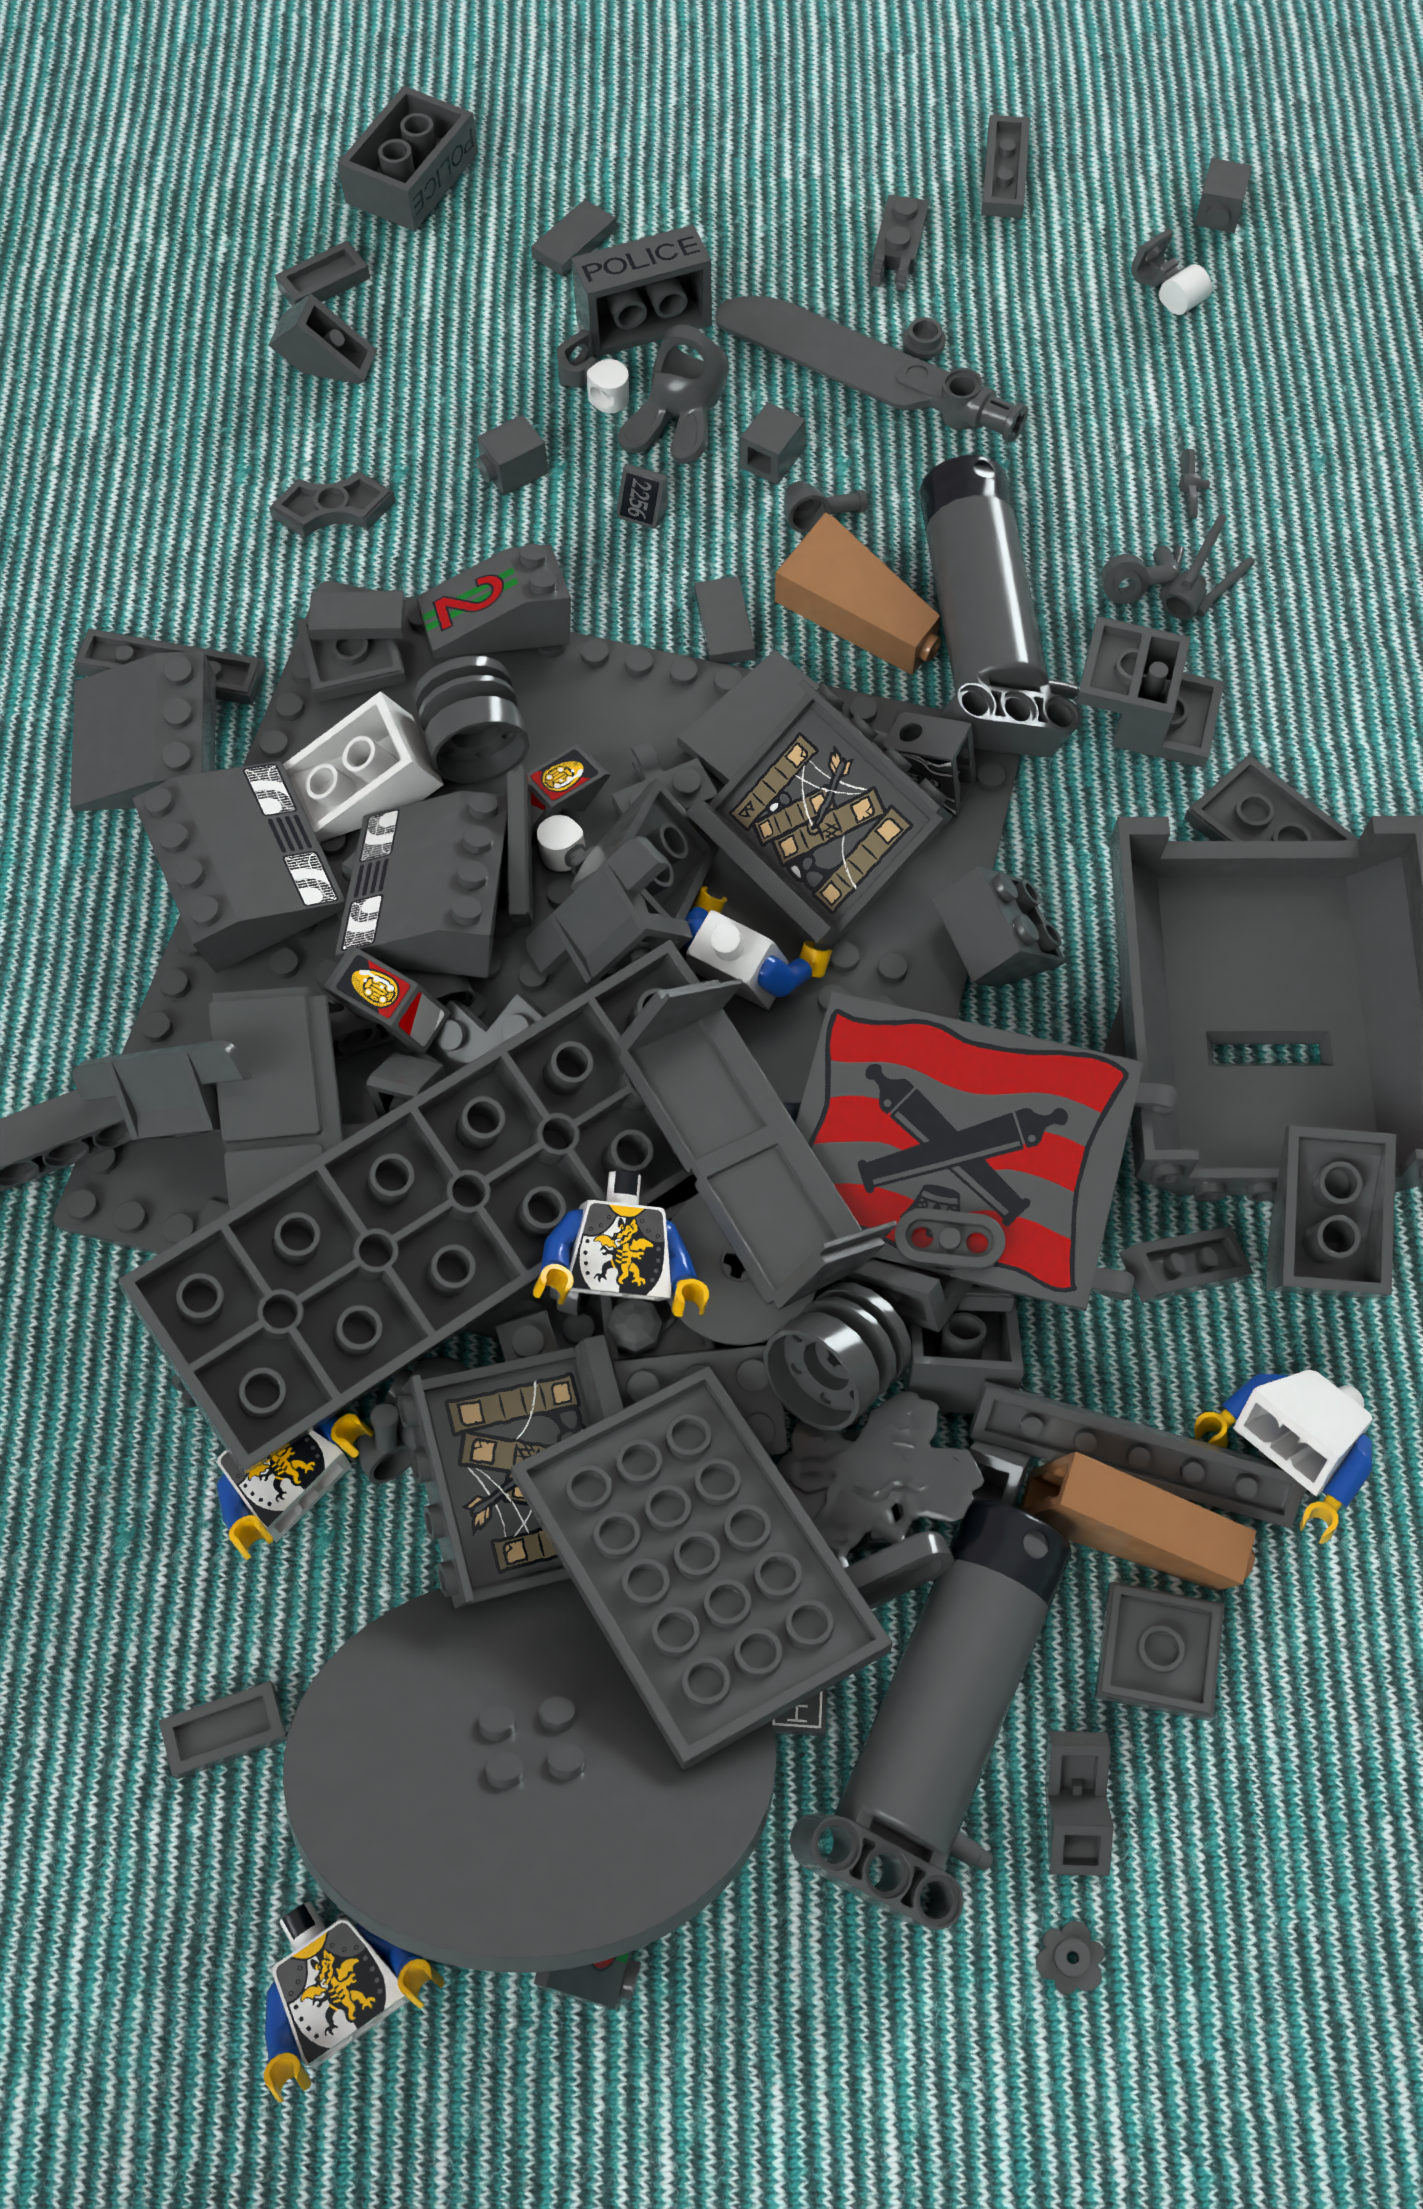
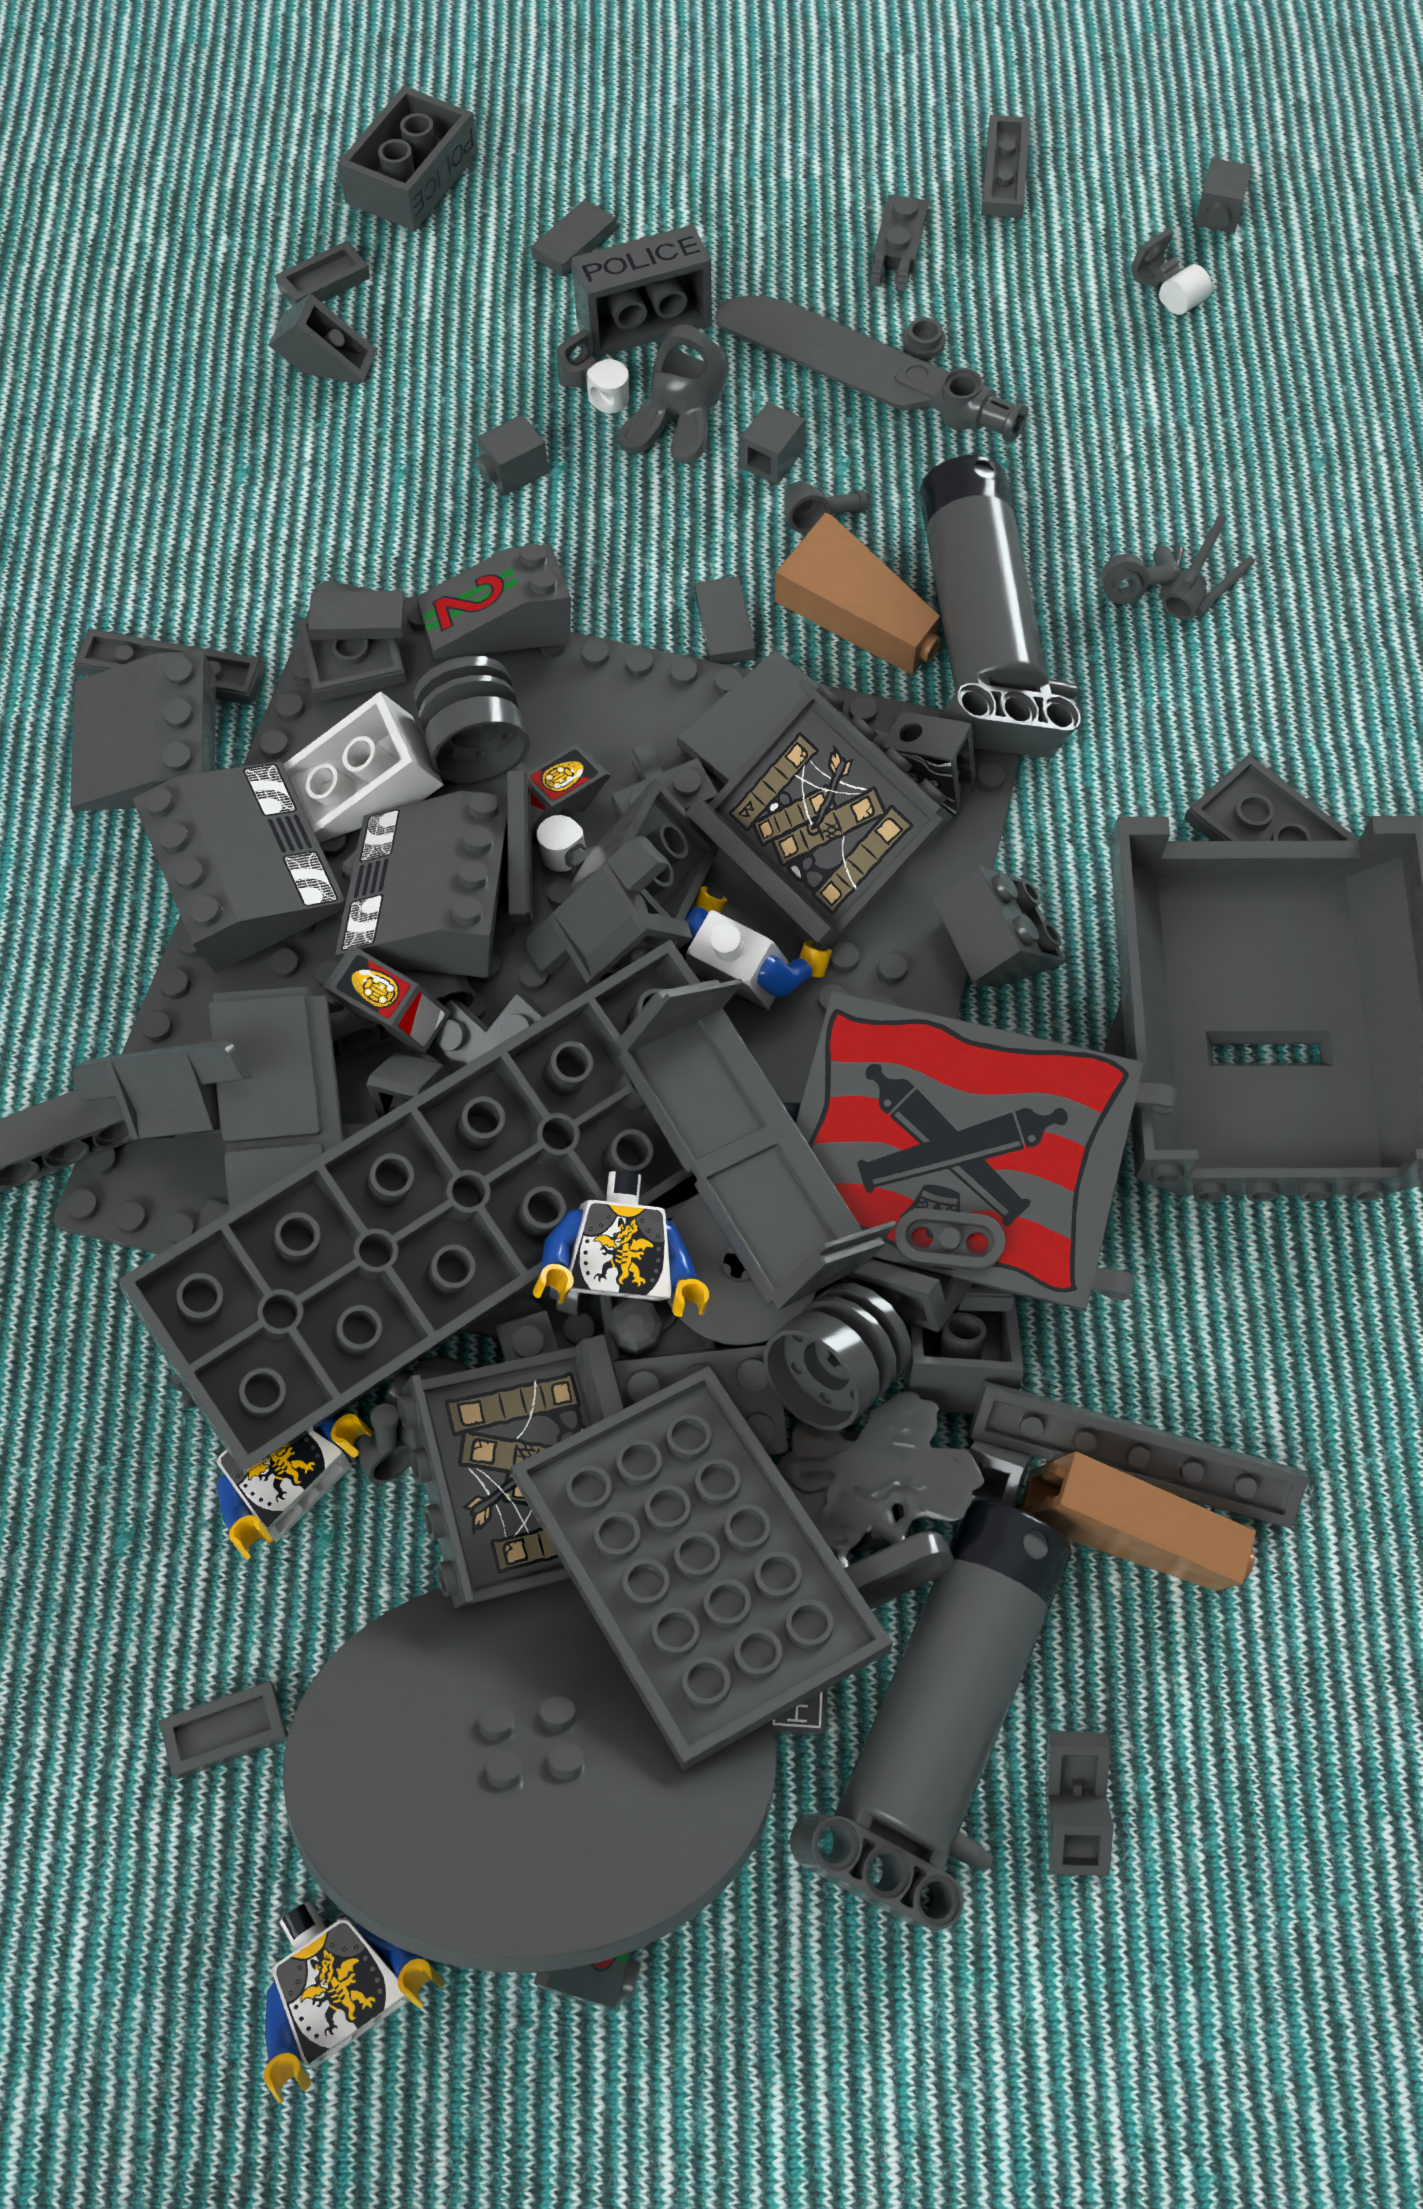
dark grey tile [269,471,396,538] -> none
slope [617,463,668,528] -> none
dark grey plant [1036,1921,1105,1994] -> none
dark grey bracket [1076,616,1224,768] -> none
dark grey plate [1094,1581,1224,1721] -> none
dark grey plate [1119,1226,1253,1303] -> none
dark grey piece [1179,449,1210,519] -> none
white torso [1194,1369,1373,1544] -> none
dark grey slope [1266,1125,1396,1300] -> none

